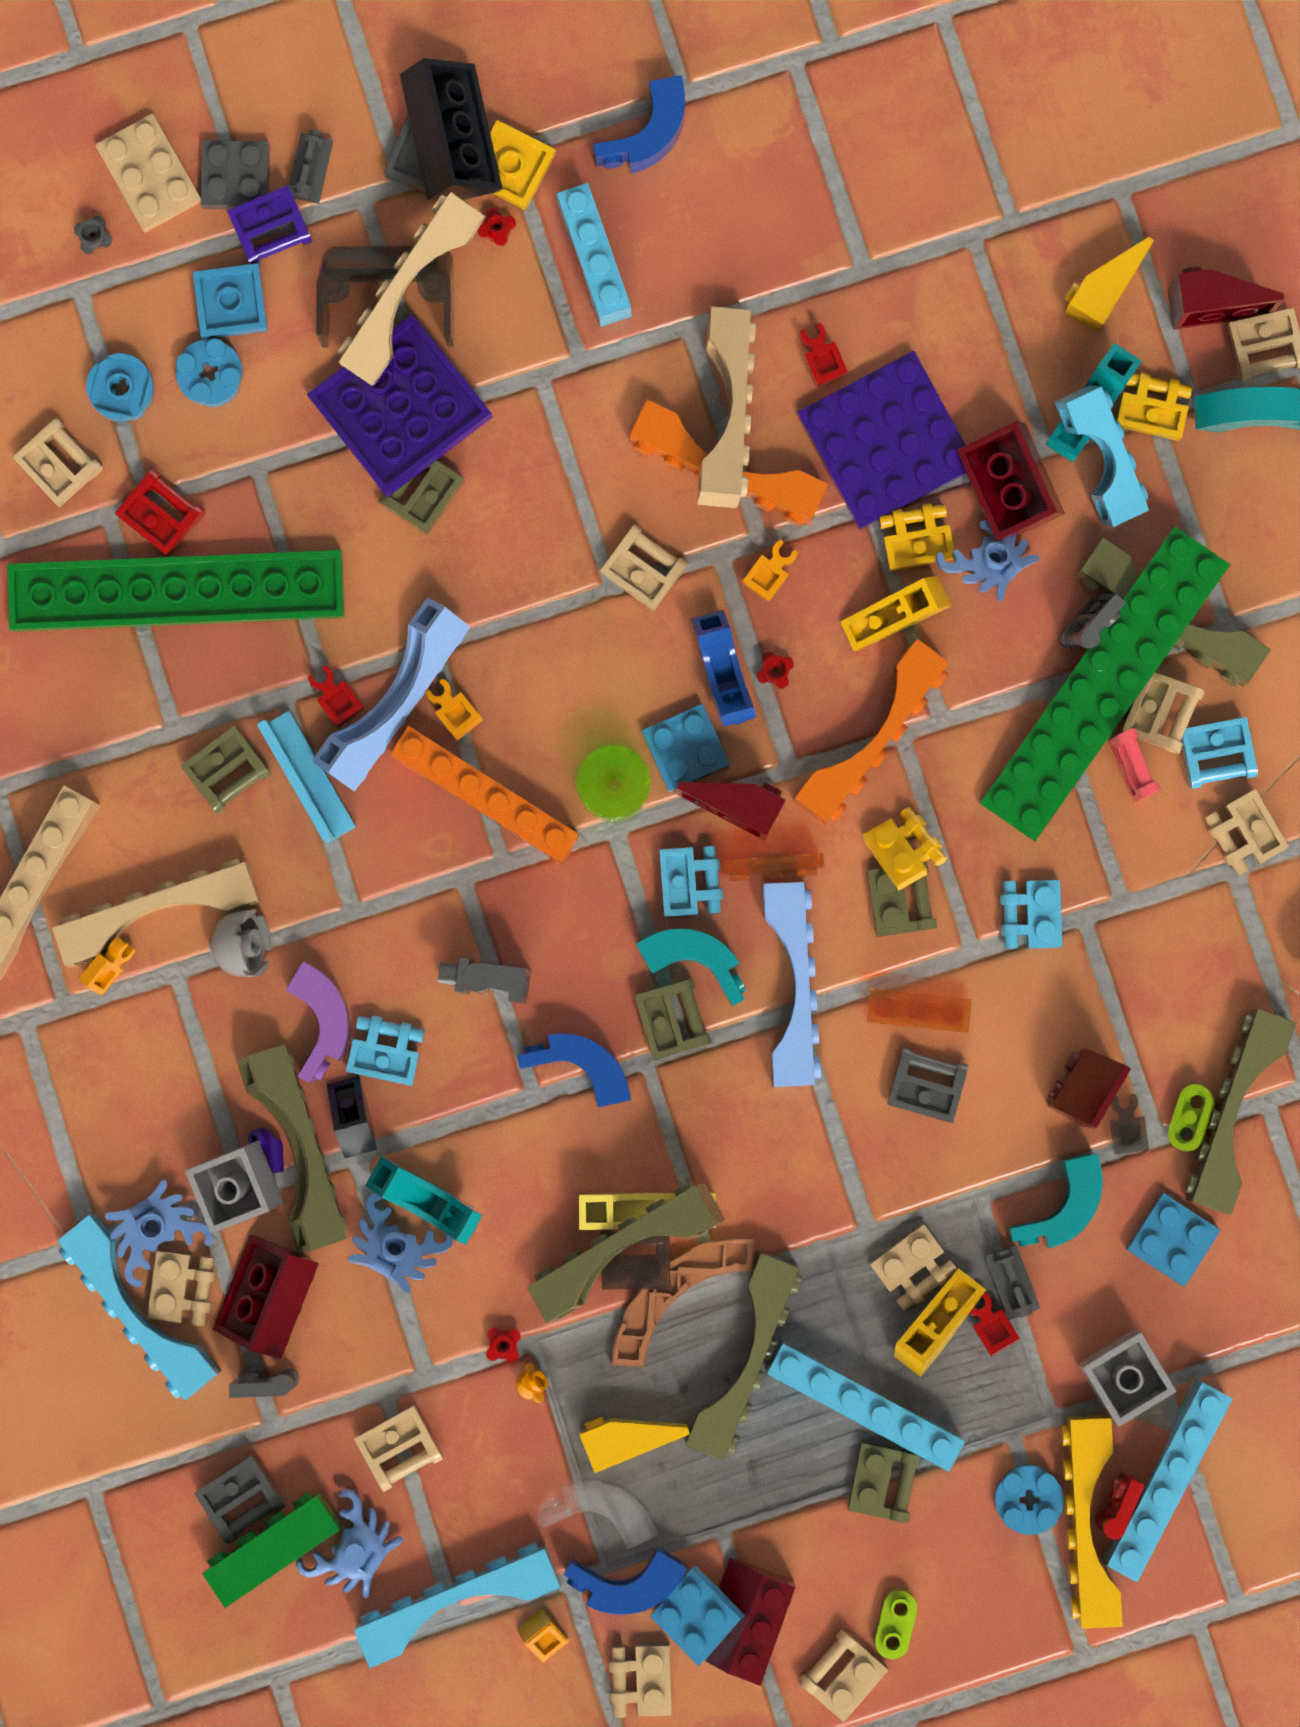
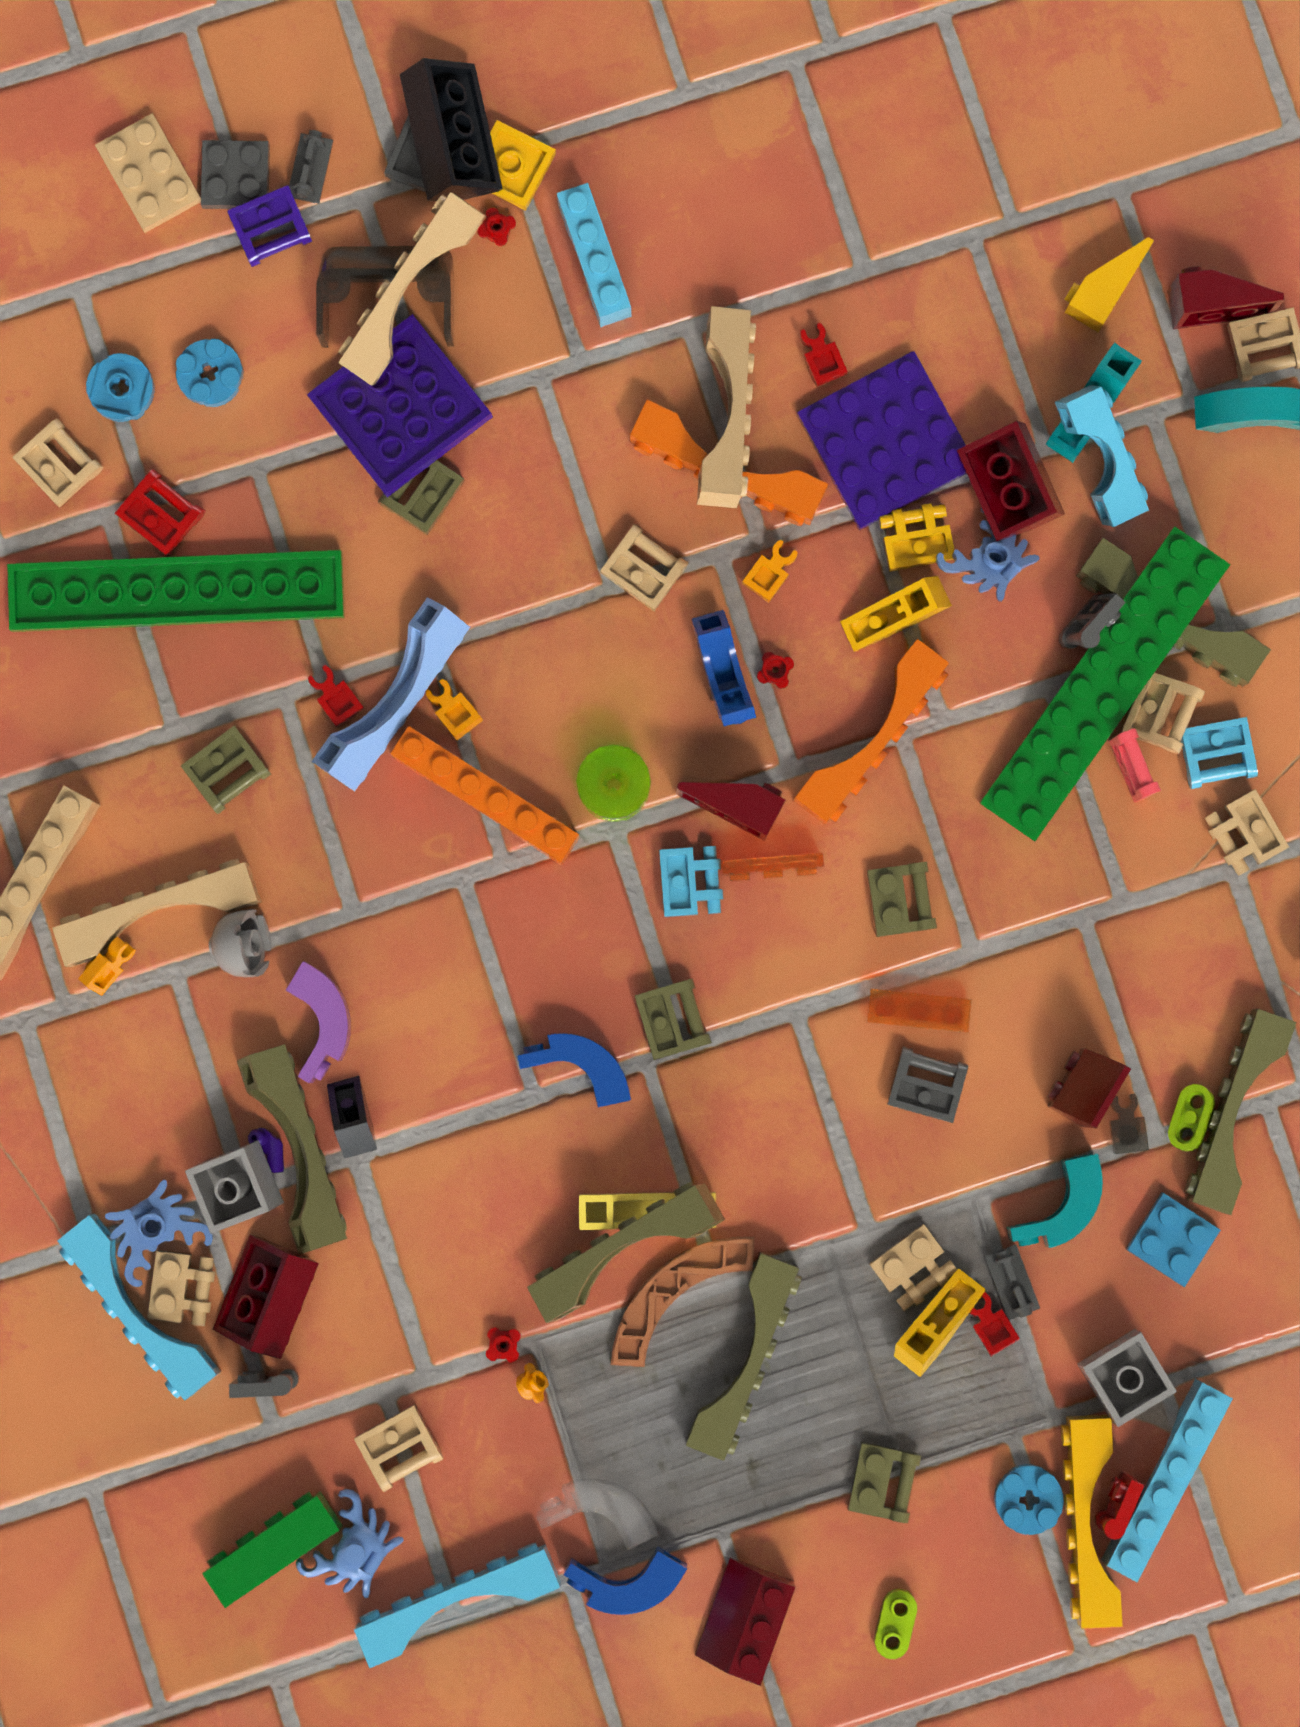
dark grey plate [74,216,112,254] -> none
dark azure plate [193,263,268,340] -> none
dark grey plate [194,1454,286,1544] -> none
medium azure fence [257,711,356,844] -> none
medium azure plate [346,1015,425,1086] -> none
medium blue animal [348,1193,453,1294] -> none
teal arch [365,1156,482,1245] -> none
dark grey hips [438,958,531,1005] -> none
light orange slope [518,1609,569,1663] -> none
yellow slope [579,1416,690,1473] -> none
blue arch [593,75,685,174] -> none
clear smoke plate [599,1229,671,1290] -> none
tan plate [609,1643,672,1718] -> none
teal arch [636,929,747,1007] -> none
dark azure plate [642,704,730,792] -> none
dark azure plate [650,1566,745,1666] -> none
light blue arch [762,882,821,1087] -> none
medium azure arch [766,1340,965,1472] -> none
tan plate [797,1629,888,1723] -> none
yellow plate [863,807,947,891] -> none
medium azure plate [1000,880,1062,949] -> none
yellow plate [1116,372,1192,441] -> none

